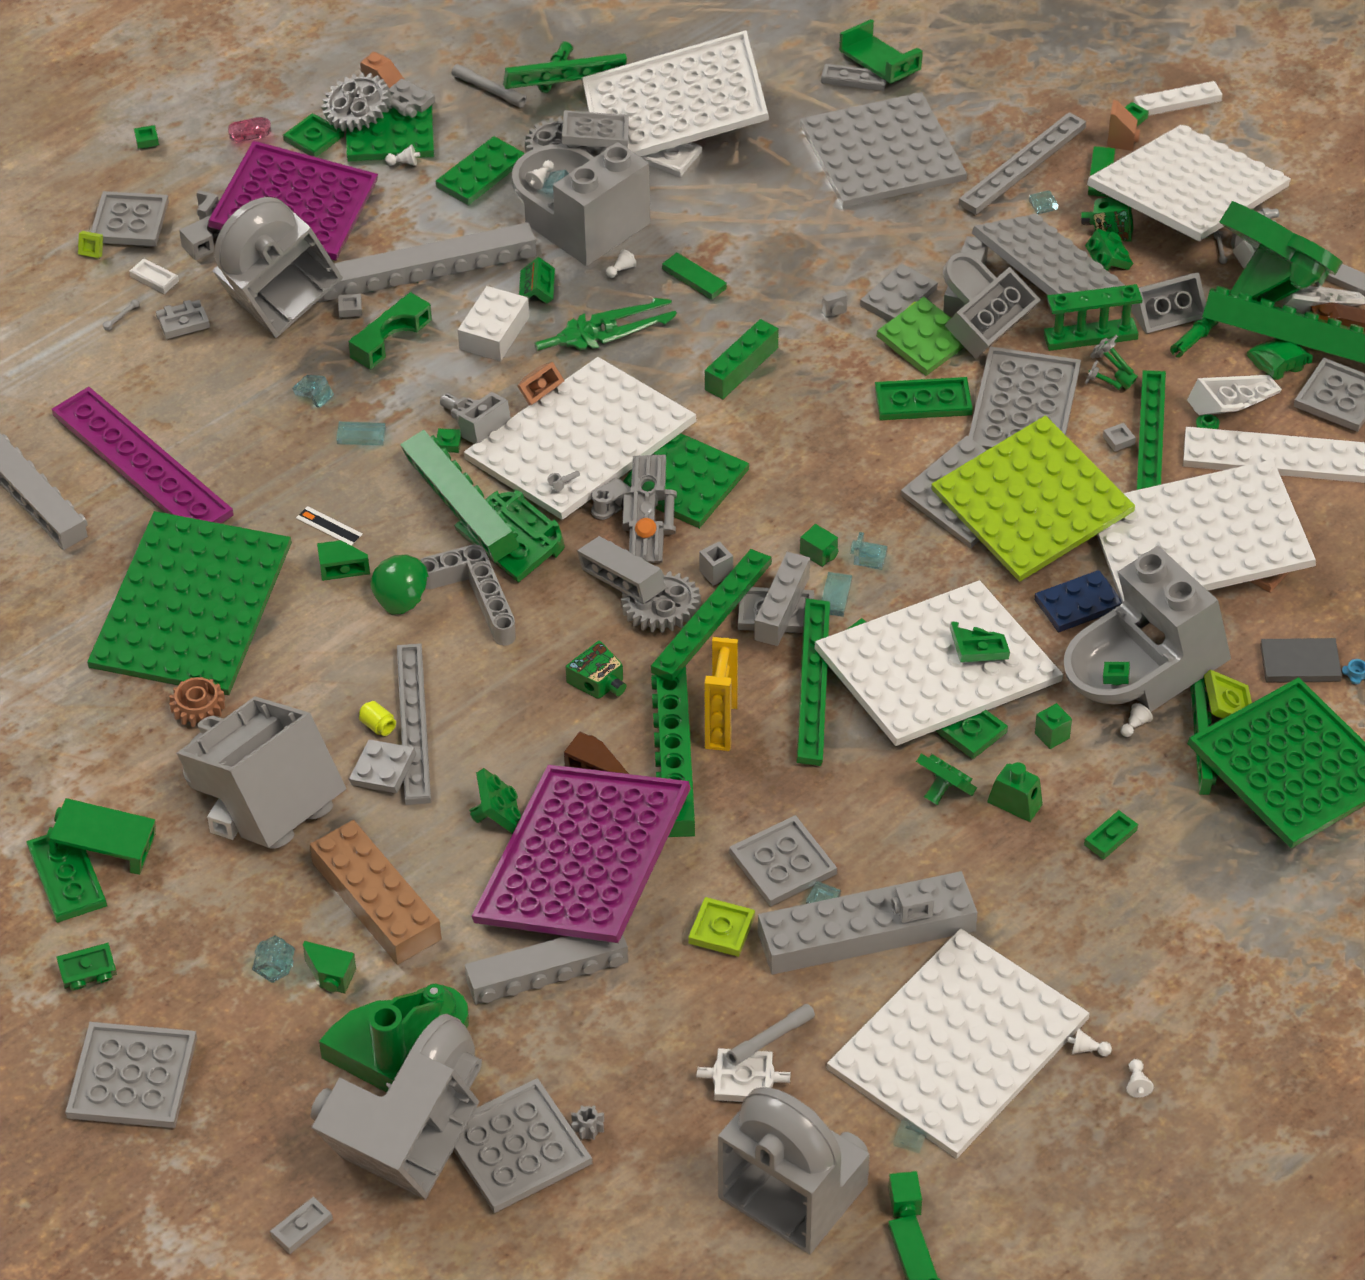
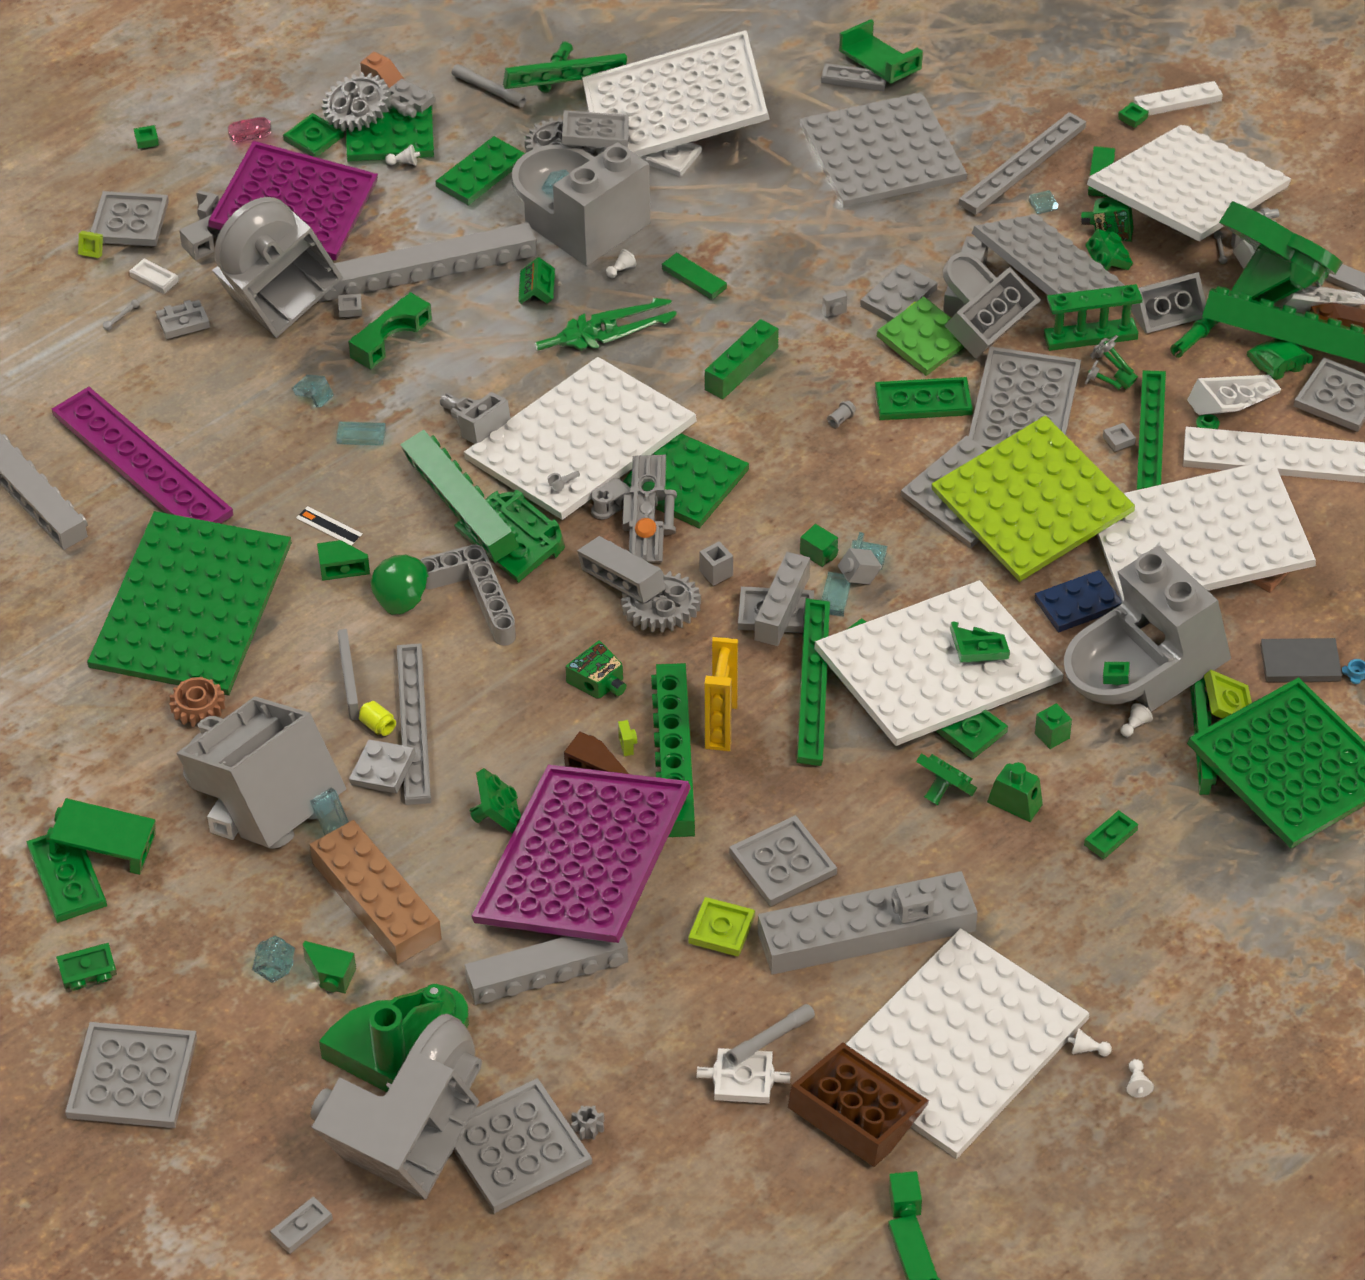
green plate [436,428,462,453] -> none
white brick [458,286,529,362] -> none
nougat slope [517,361,564,406] -> none
white piece [525,160,554,189] -> none
green plate [651,549,772,681] -> none
light grey piece [718,1087,870,1254] -> none
clear light blue tile [806,881,841,904] -> none
clear light blue tile [893,1120,926,1154] -> none
nougat slope [1107,100,1140,151] -> none
none -> clear light blue tile [310,788,349,835]
none -> light grey tile [337,629,359,721]
none -> lime plate [618,720,637,757]
none -> reddish brown slope [788,1042,929,1167]
none -> light grey pin [827,401,856,428]
none -> light grey brick [838,548,882,584]

